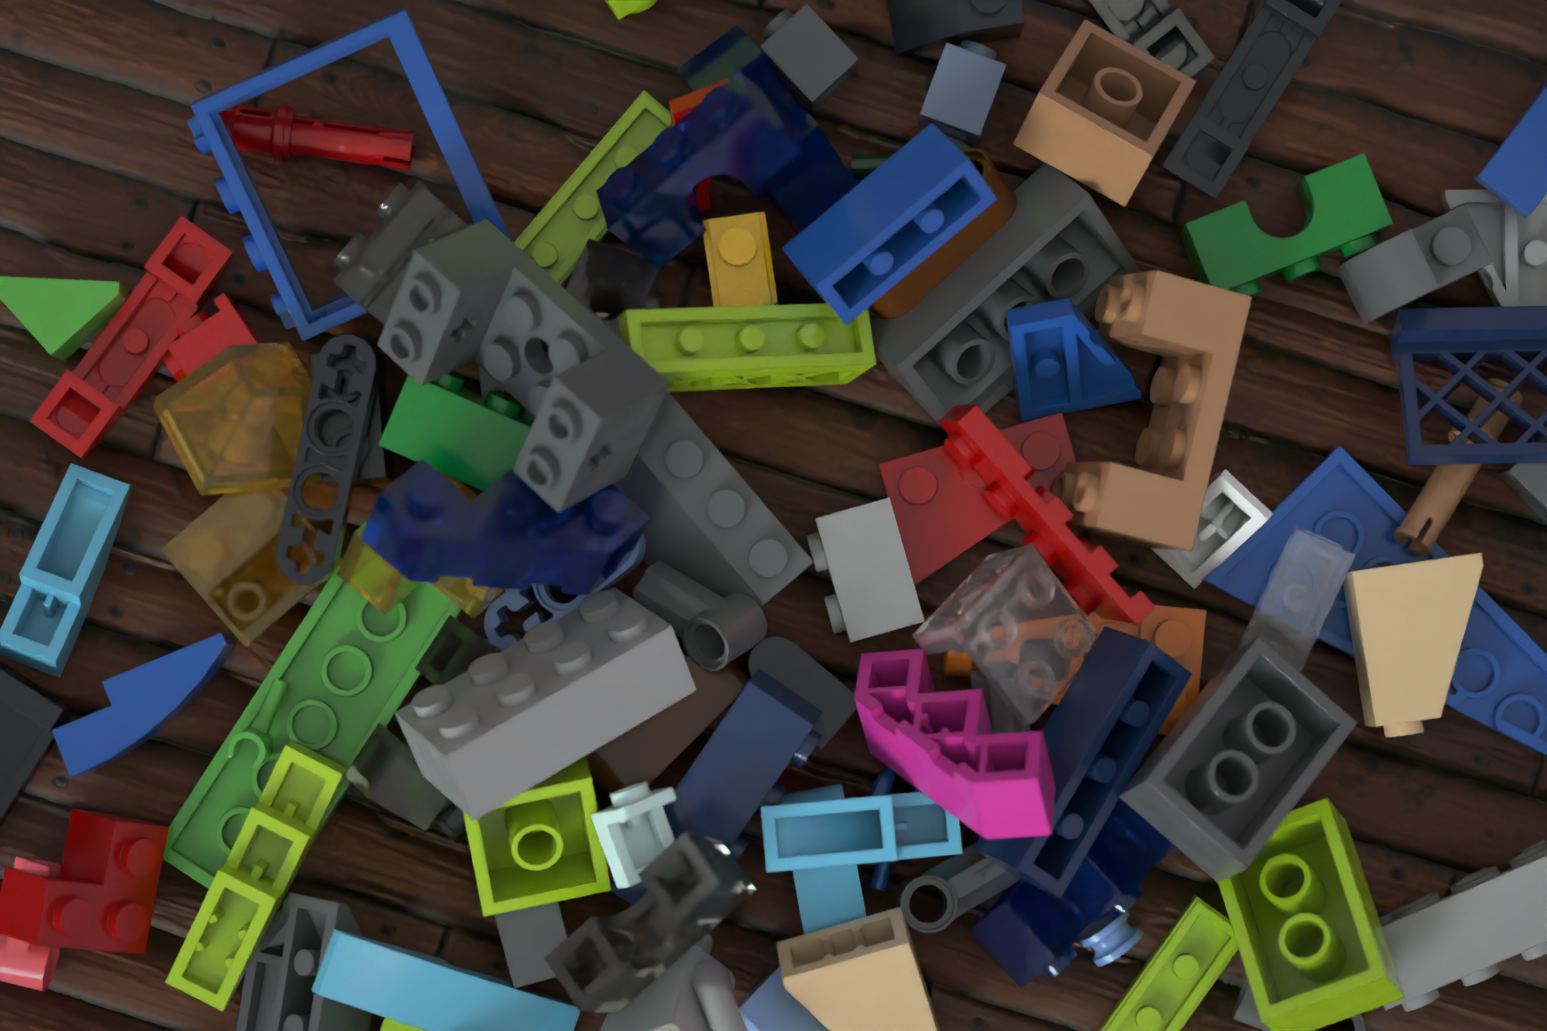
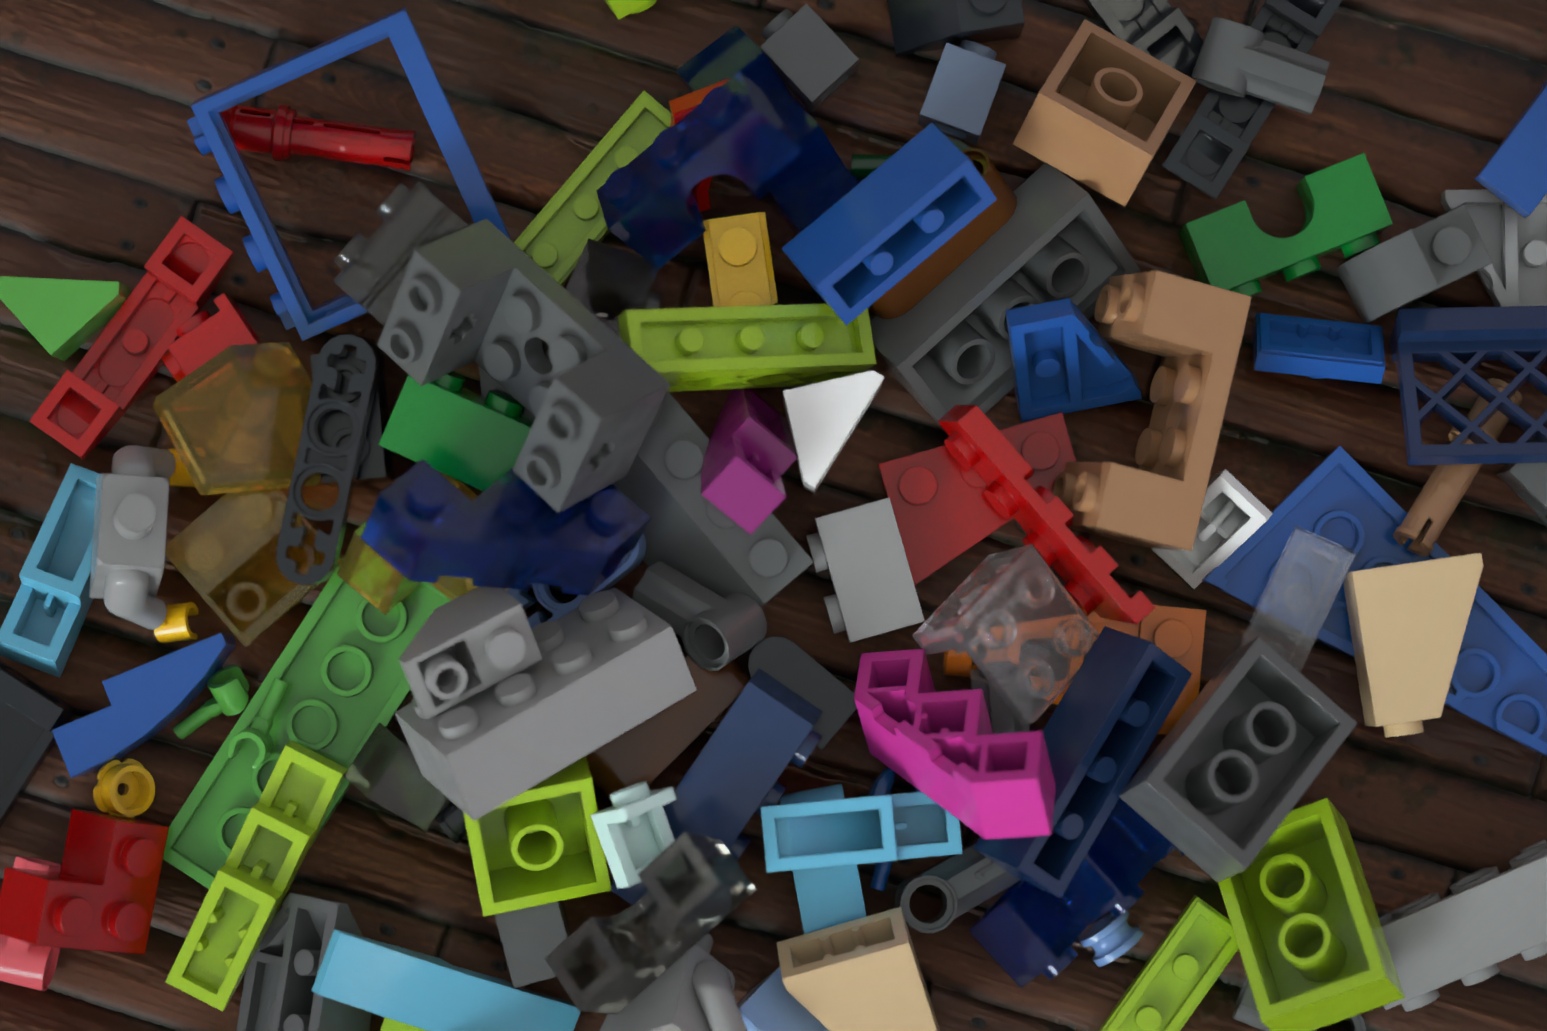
none -> light grey torso [89,445,208,643]
none -> yellow plate [93,758,155,818]
none -> bright green hand [173,665,249,740]
none -> light grey slope [399,580,543,719]
none -> magenta slope [700,388,798,535]
none -> white slope [783,370,884,495]
none -> dark grey piece [1191,17,1330,115]
none -> blue plate [1252,313,1385,384]

